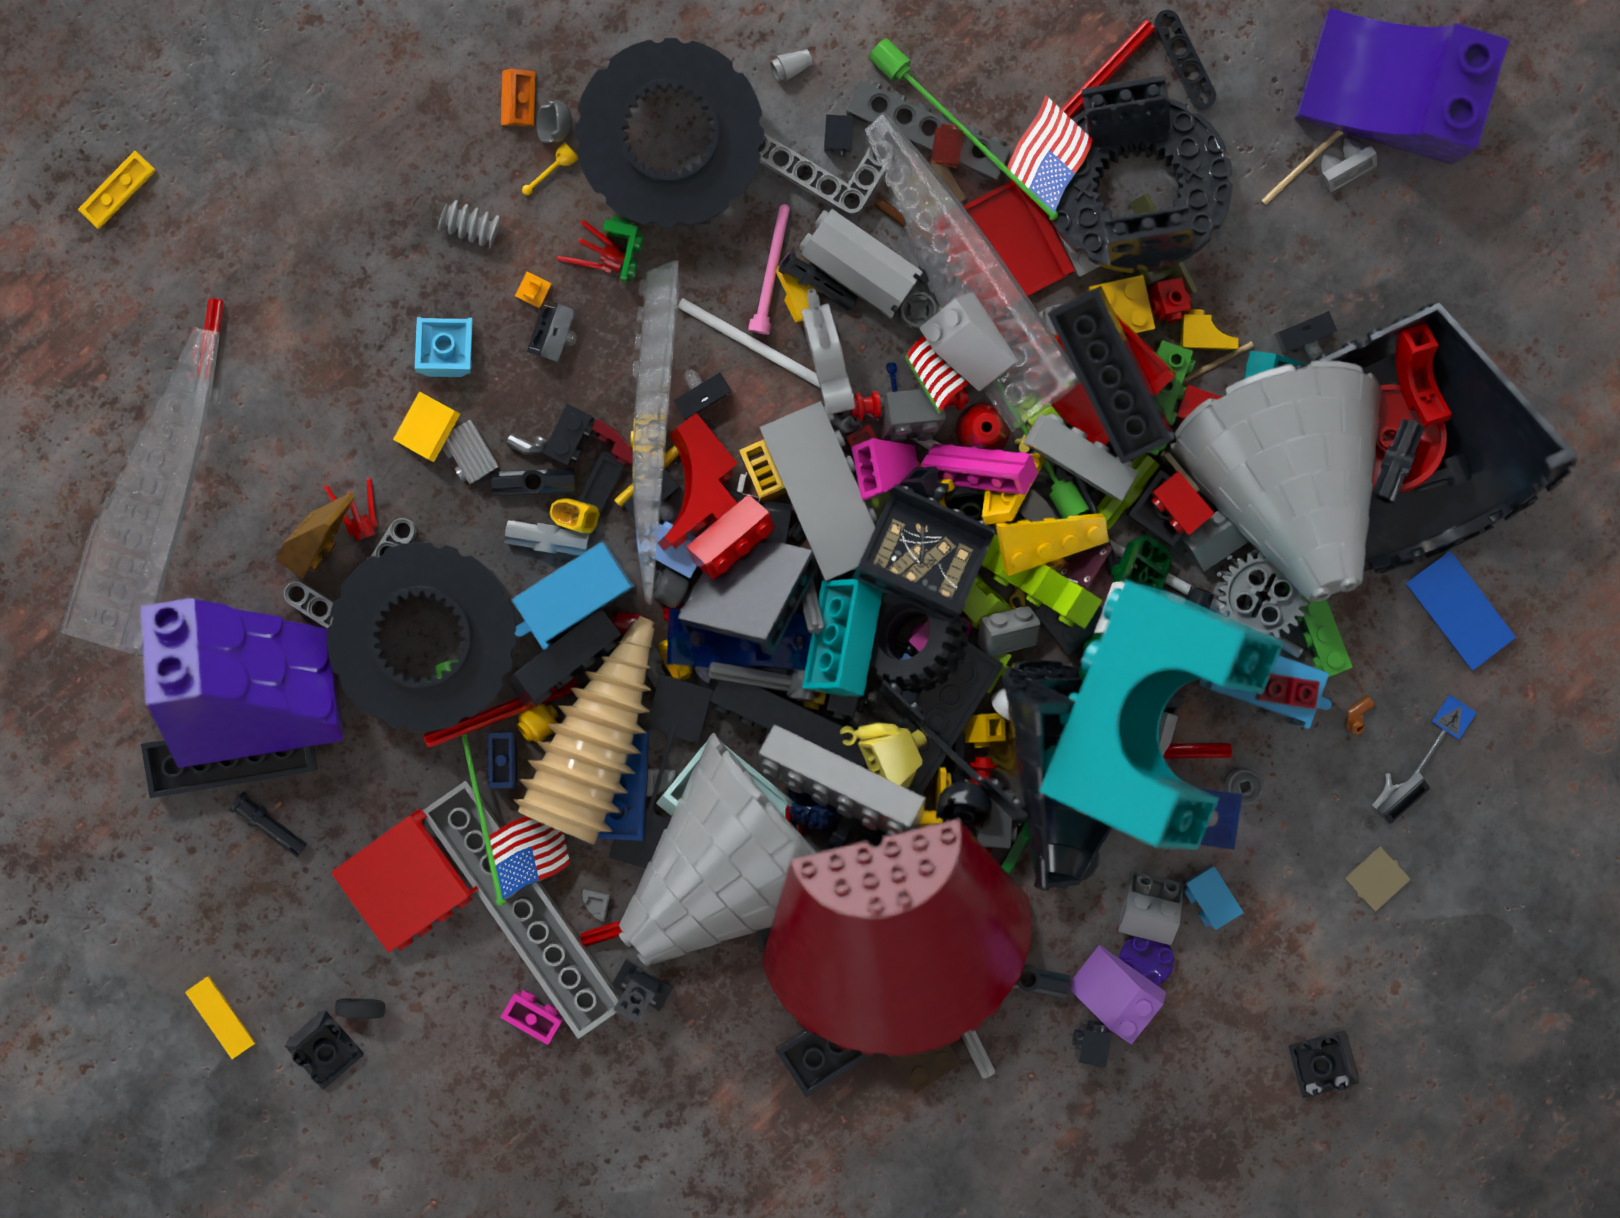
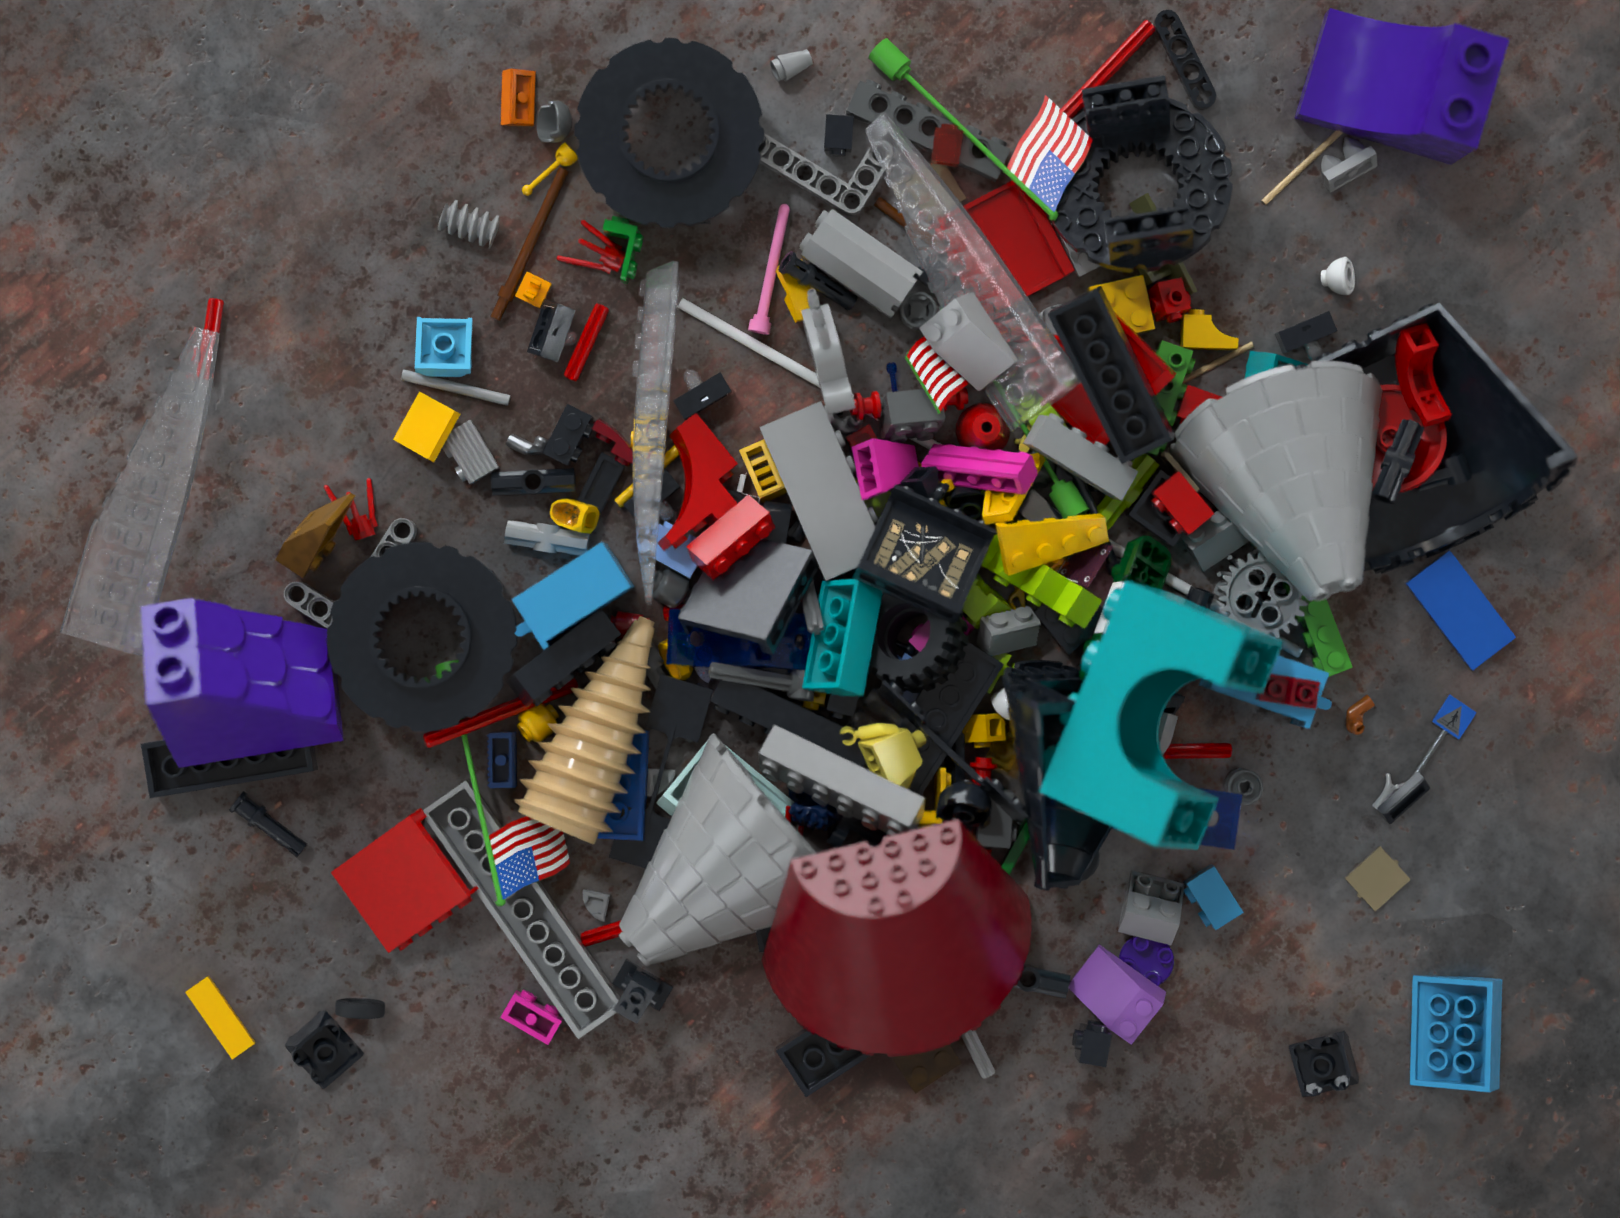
yellow tile [78,151,156,229] -> none
none -> light grey bar [401,370,511,406]
none -> reddish brown bar [490,167,569,321]
none -> red axle [564,303,609,381]
none -> white brick [1321,257,1355,295]
none -> dark azure slope [1410,975,1503,1092]

